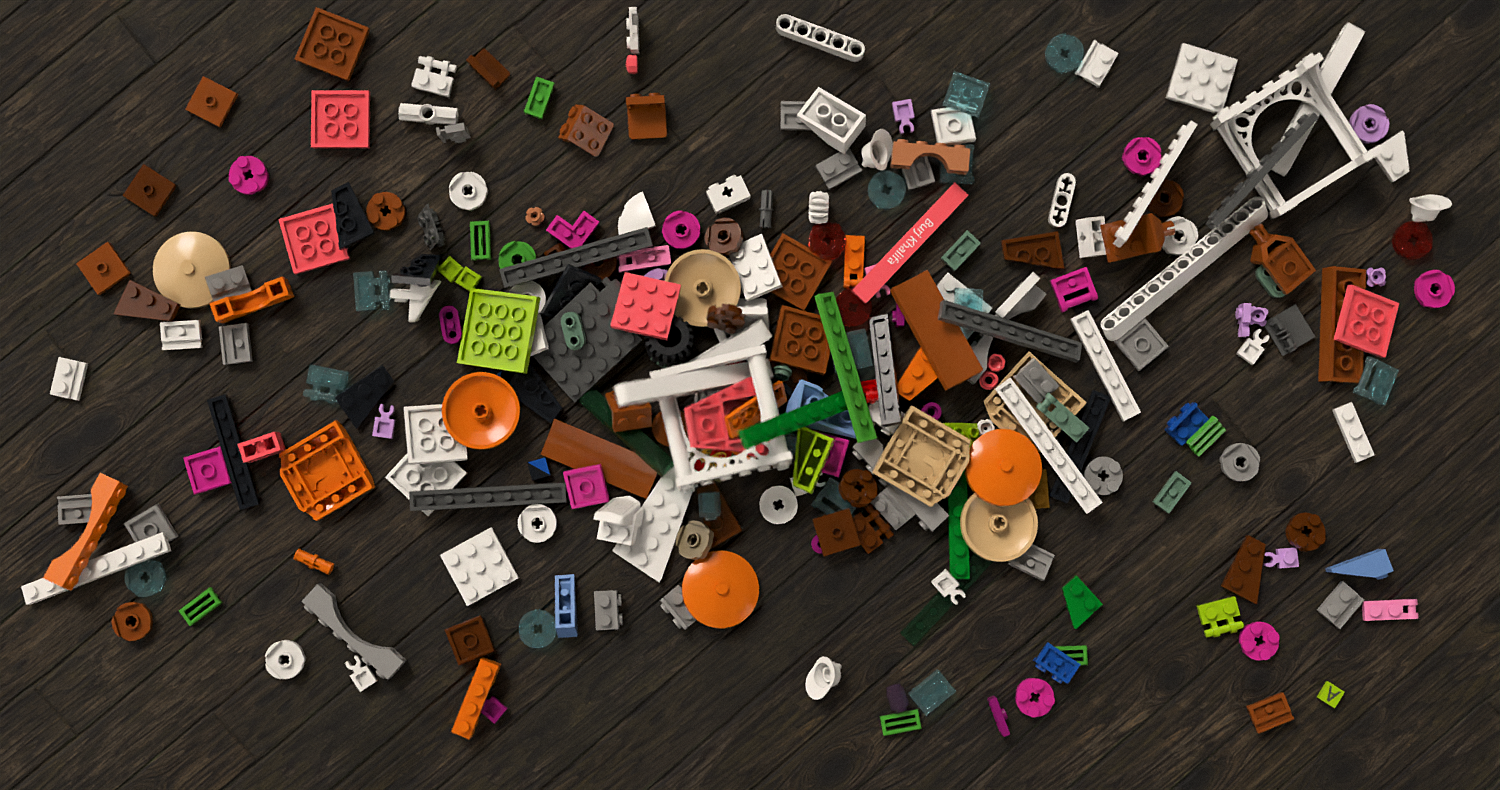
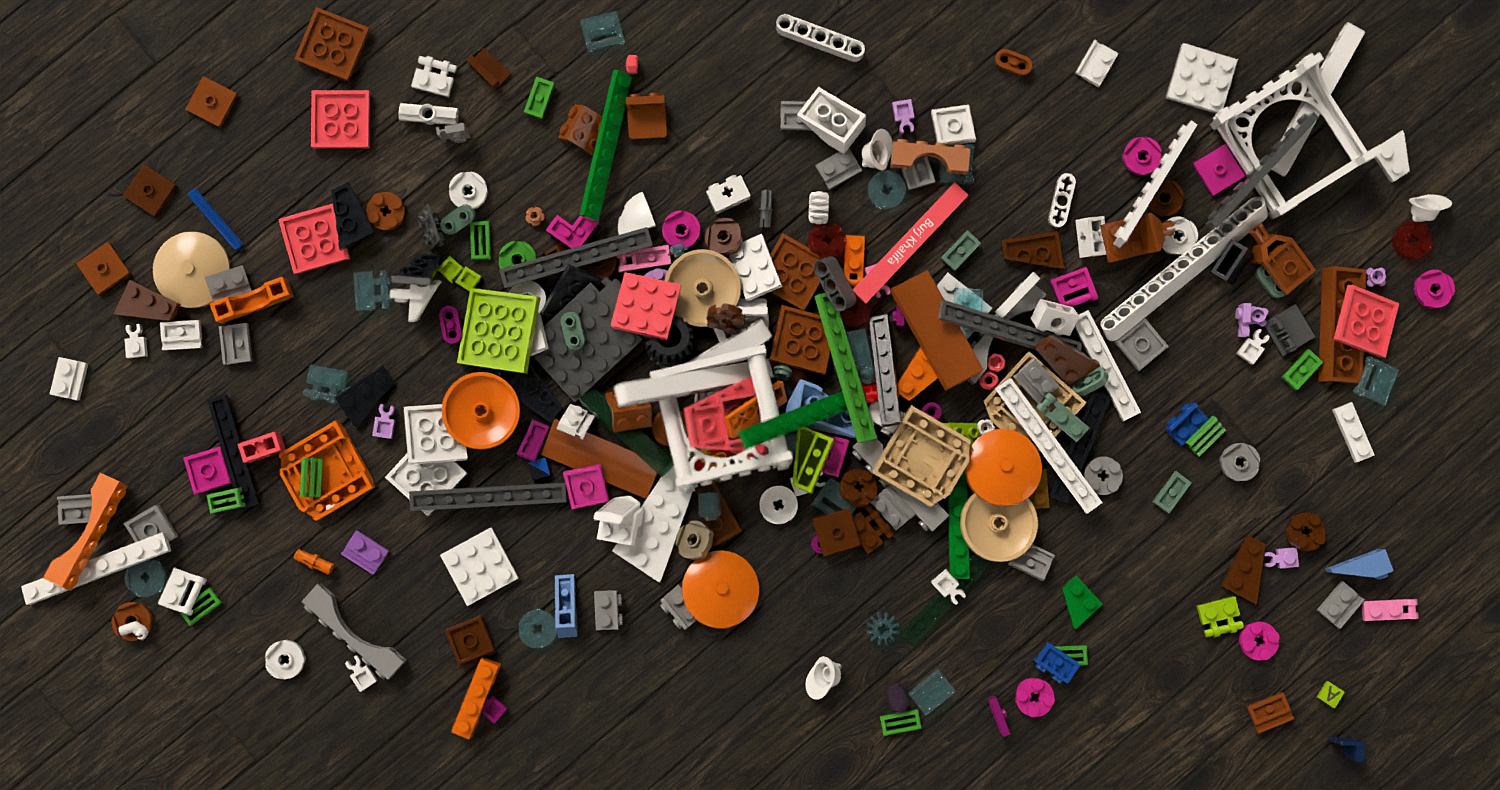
dark pink plate [229,156,269,195] -> none
white plate [518,504,557,543] -> none
white wing [626,7,639,54] -> none
clear light blue plate [943,71,990,117] -> none
clear light blue plate [1045,34,1084,73] -> none
lavender plate [1349,104,1389,143] -> none
none -> white arm [119,621,148,640]
none -> white plate [124,324,148,358]
none -> white plate [158,568,207,616]
none -> blue axle [188,189,243,251]
none -> bright green tile [207,487,245,514]
none -> bright green tile [300,458,323,497]
none -> medium lavender plate [341,530,389,575]
none -> sand green plate [440,204,475,235]
none -> magenta plate [517,420,551,463]
none -> white plate [557,404,596,440]
none -> green plate [579,70,632,221]
none -> clear light blue plate [580,11,625,53]
none -> clear light blue plate [668,242,689,257]
none -> dark grey beam [814,256,856,311]
none -> clear light blue plate [858,366,876,384]
none -> clear light blue gear [866,612,899,645]
none -> dark orange plate [995,49,1032,76]
none -> white brick [1031,299,1080,336]
none -> reddish brown wing [1035,335,1101,387]
none -> sand green plate [1072,367,1109,396]
none -> dark pink plate [1192,144,1245,196]
none -> black brick [1211,239,1254,286]
none -> bright green plate [1281,349,1323,390]
none -> dark blue panel [1329,736,1365,762]

